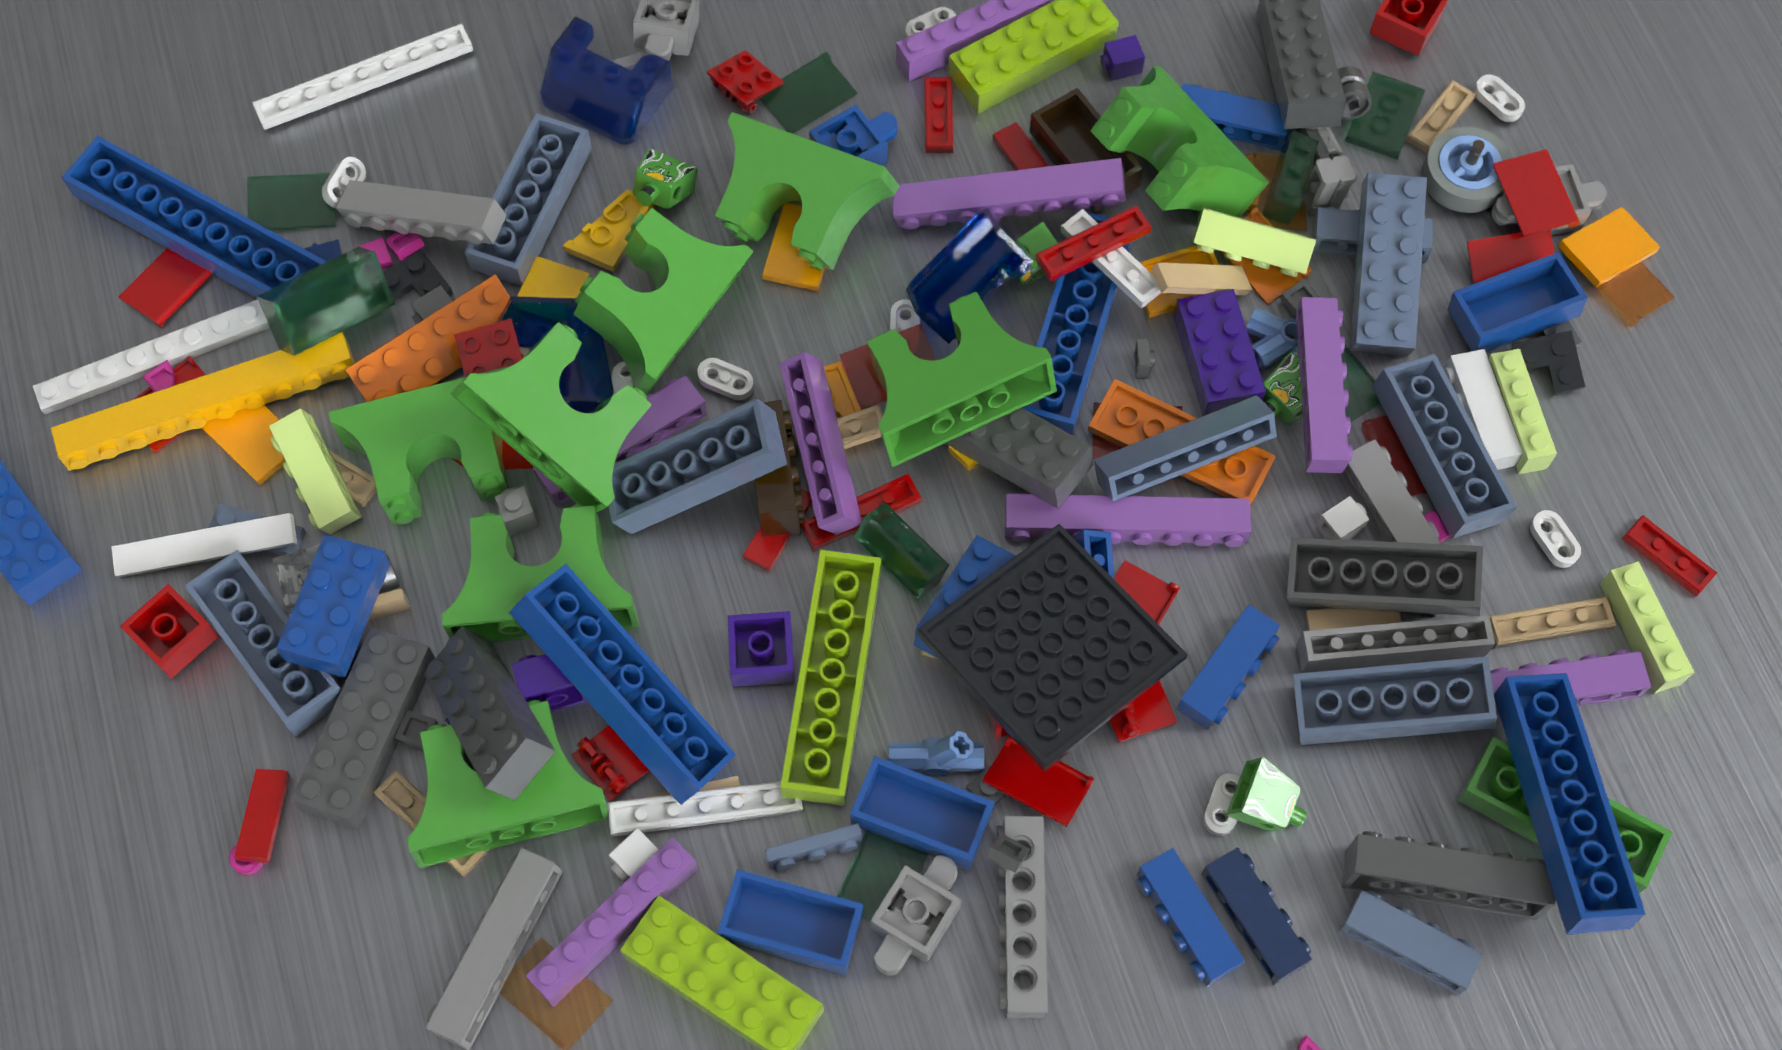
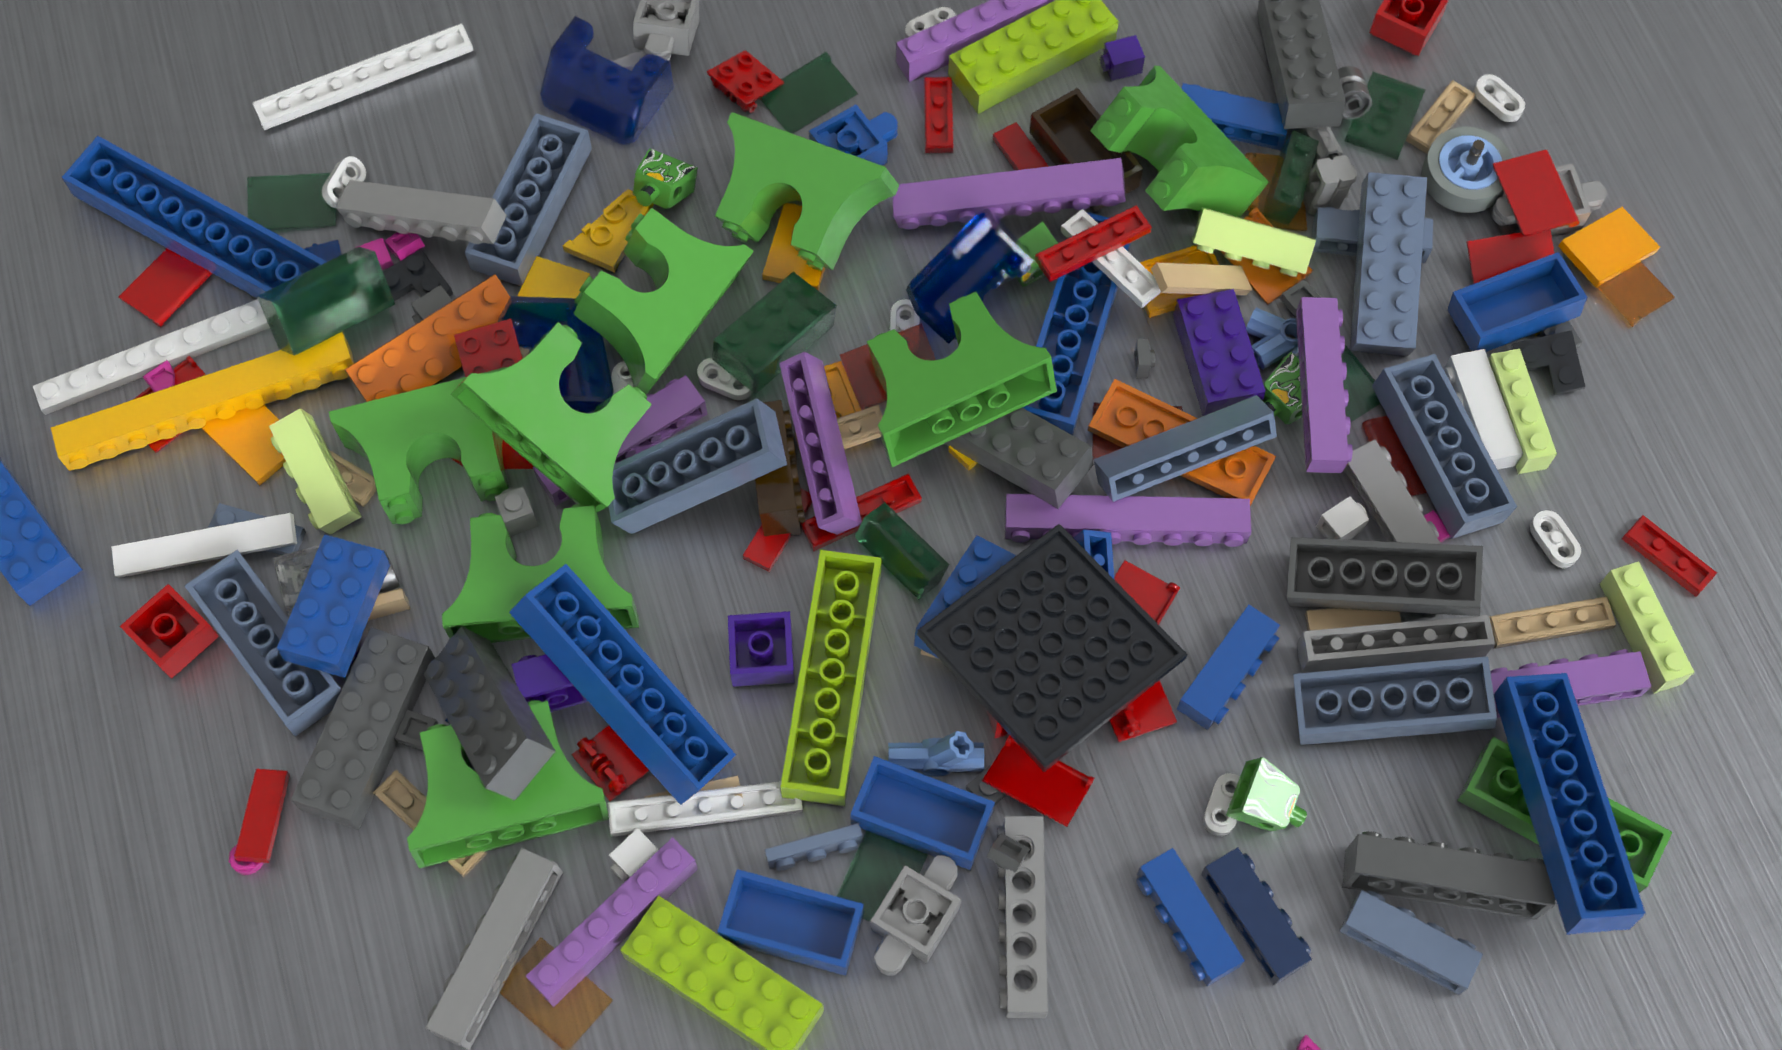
none -> clear green piece [712,272,837,394]

